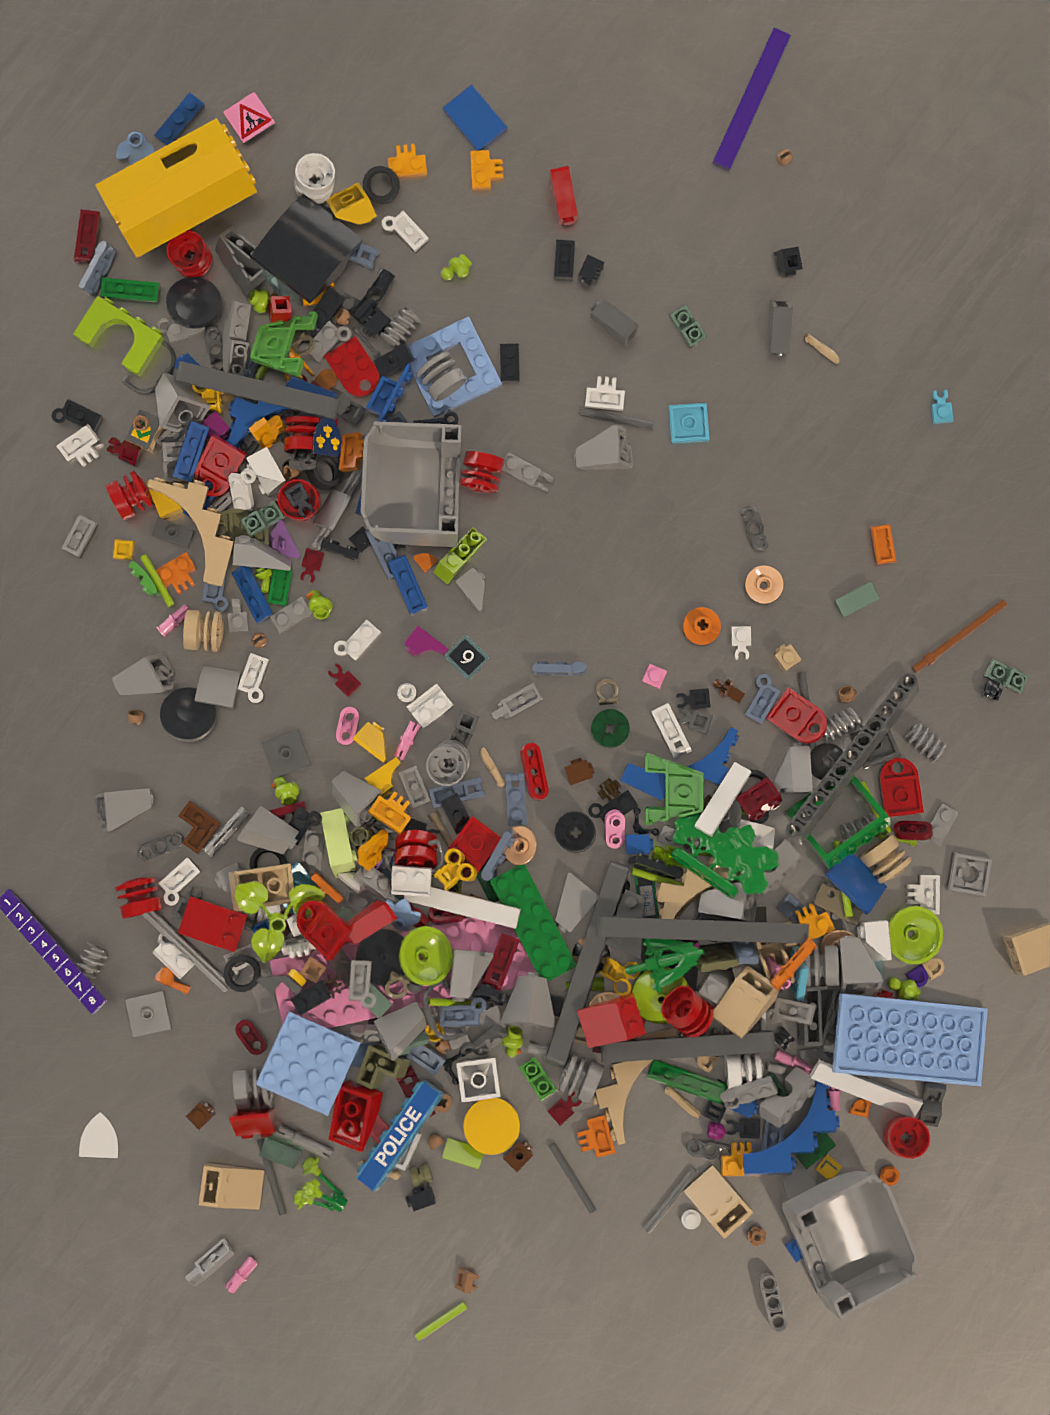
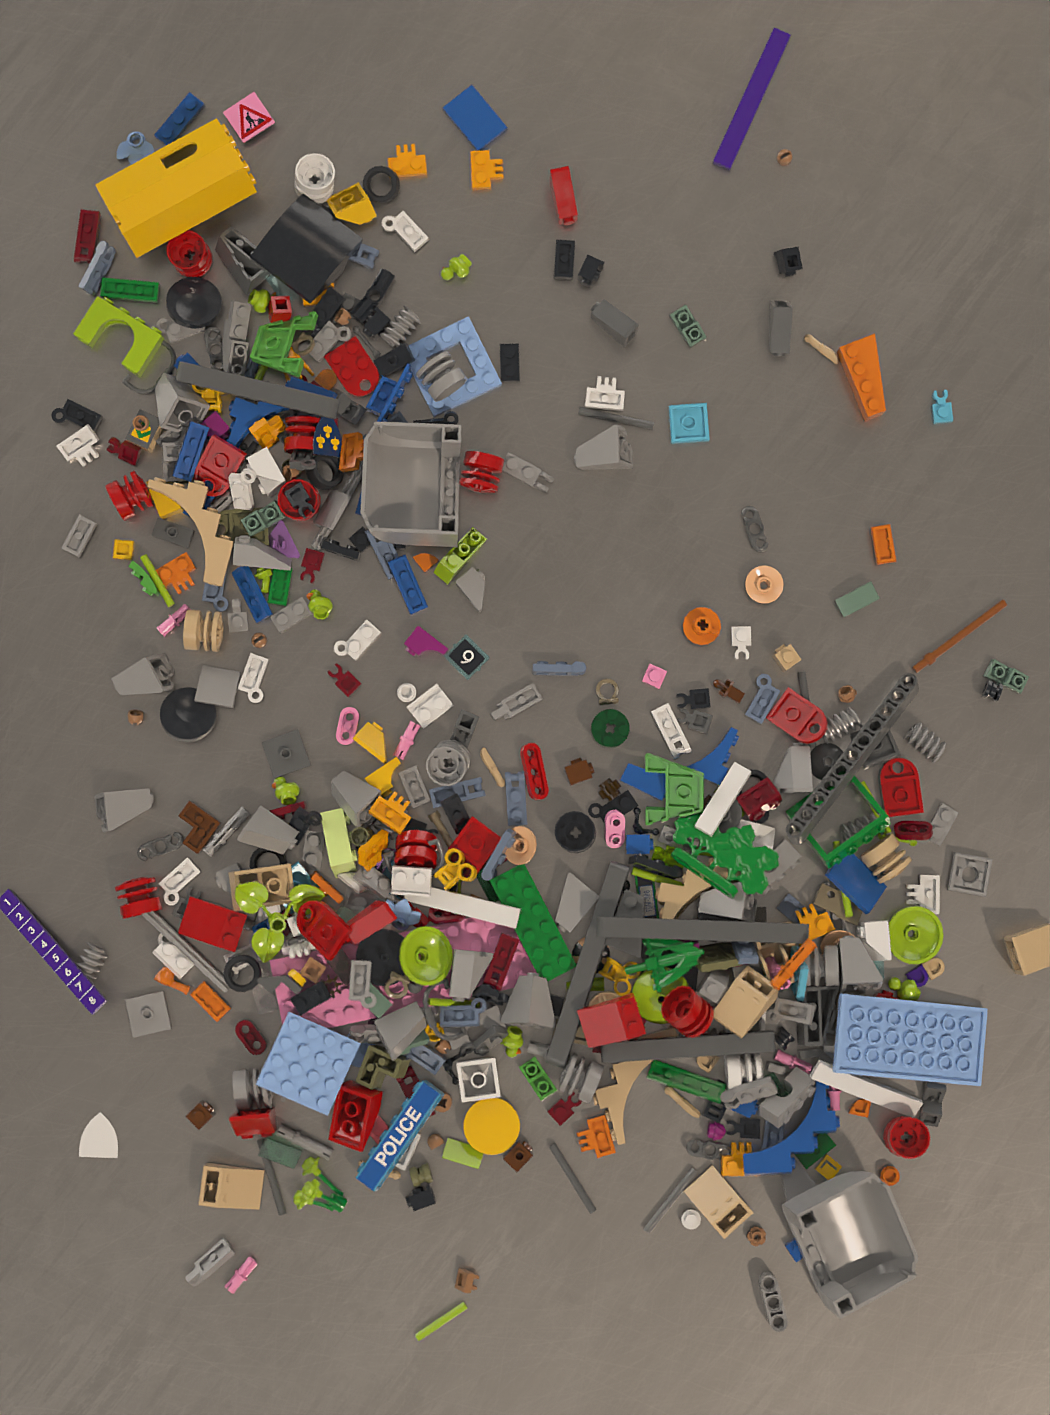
none -> orange plate [190,981,231,1022]
none -> orange wedge [837,333,886,421]

